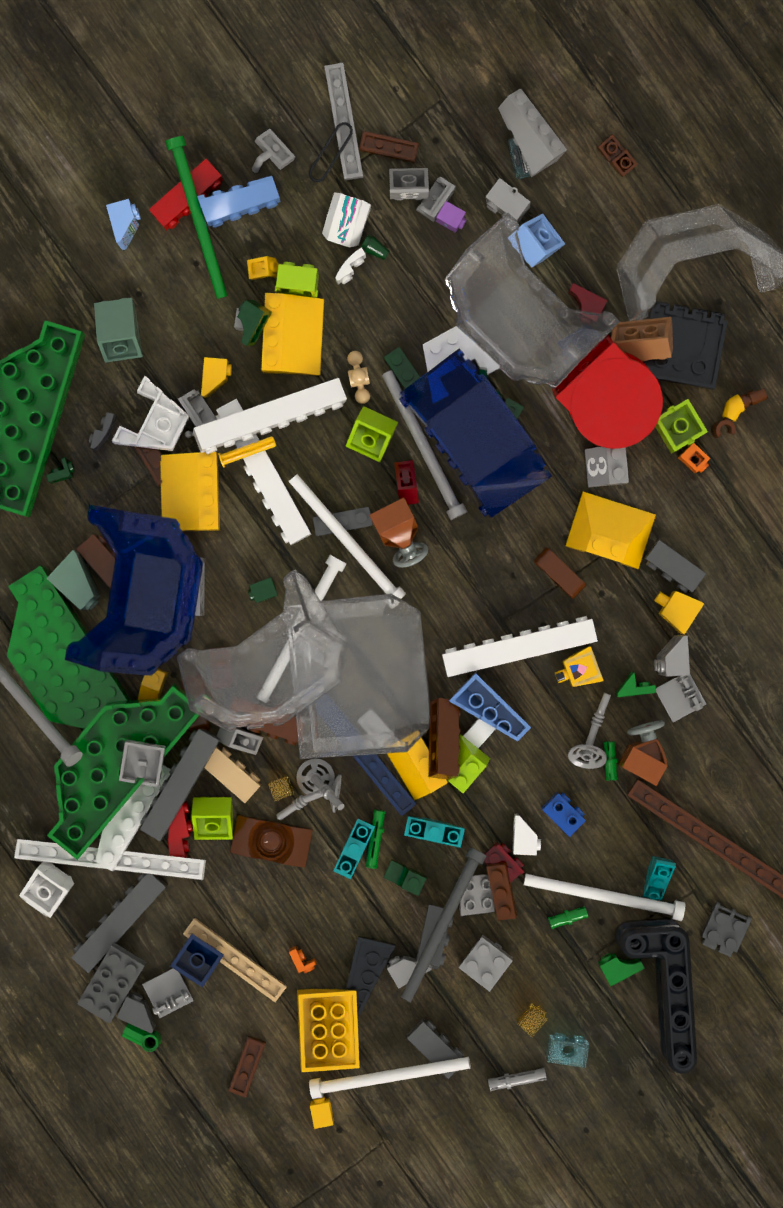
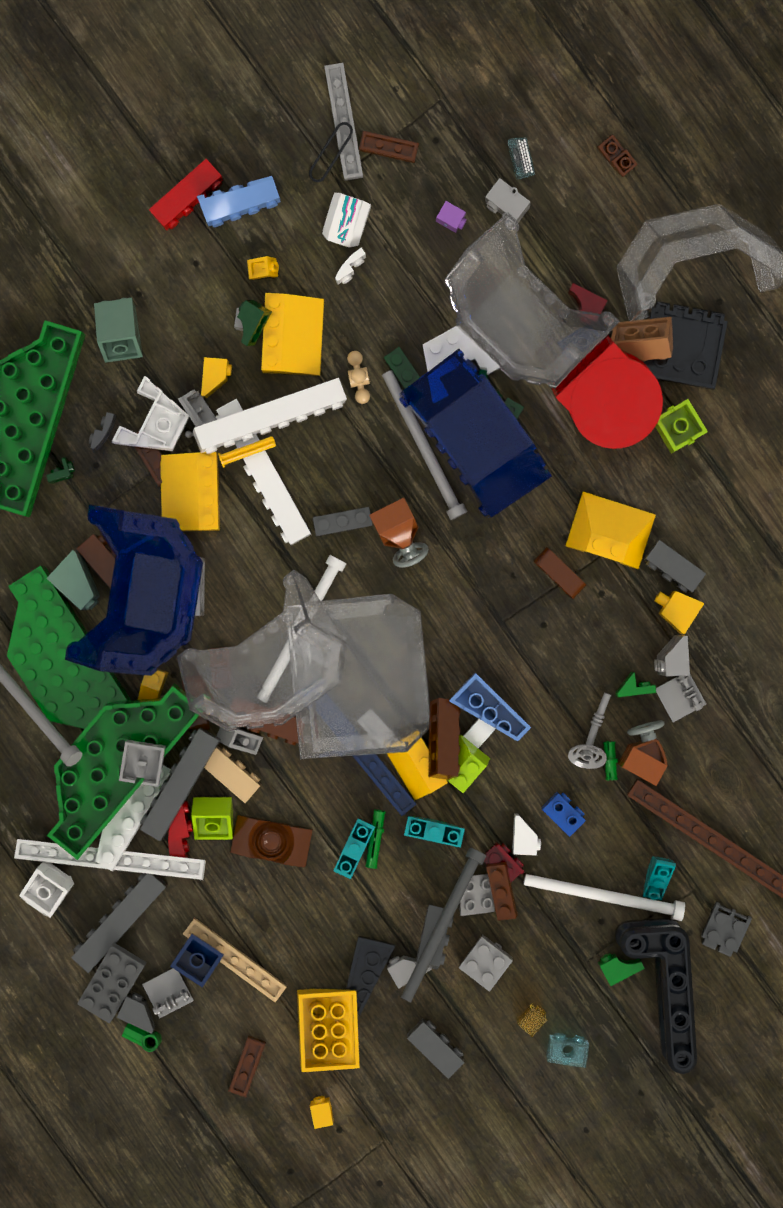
light blue slope [106,199,141,250] -> none
green piece [165,136,228,299] -> none
dark green brick [248,577,279,603] -> none
light grey plate [252,129,295,173] -> none
clear yellow brick [268,775,294,801] -> none
lime brick [275,262,319,298] -> none
light grey dish [276,774,342,821] -> none
white piece [288,474,406,606] -> none
orange bracket [289,946,317,973] -> none
light grey dish [296,758,344,810] -> none
white piece [309,1057,471,1099] -> none
lime slope [346,406,398,462] -> none
dark green cone [360,235,390,260] -> none
dark green arch [383,859,427,896] -> none
light grey slope [389,168,429,200] -> none
dark red arch [394,460,419,505] -> none
light grey hinge [416,177,456,222] -> none
white brick [442,616,598,677] -> none
light grey pin [488,1068,547,1091] -> none
light grey wedge [498,89,567,177] -> none
light blue slope [509,214,565,267] -> none
green pin [548,906,588,929] -> none
yellow torso [555,646,603,687] -> none
light grey slope [584,447,629,487] -> none
orange brick [678,443,710,473] -> none
reddish brown piece [711,388,767,438] -> none

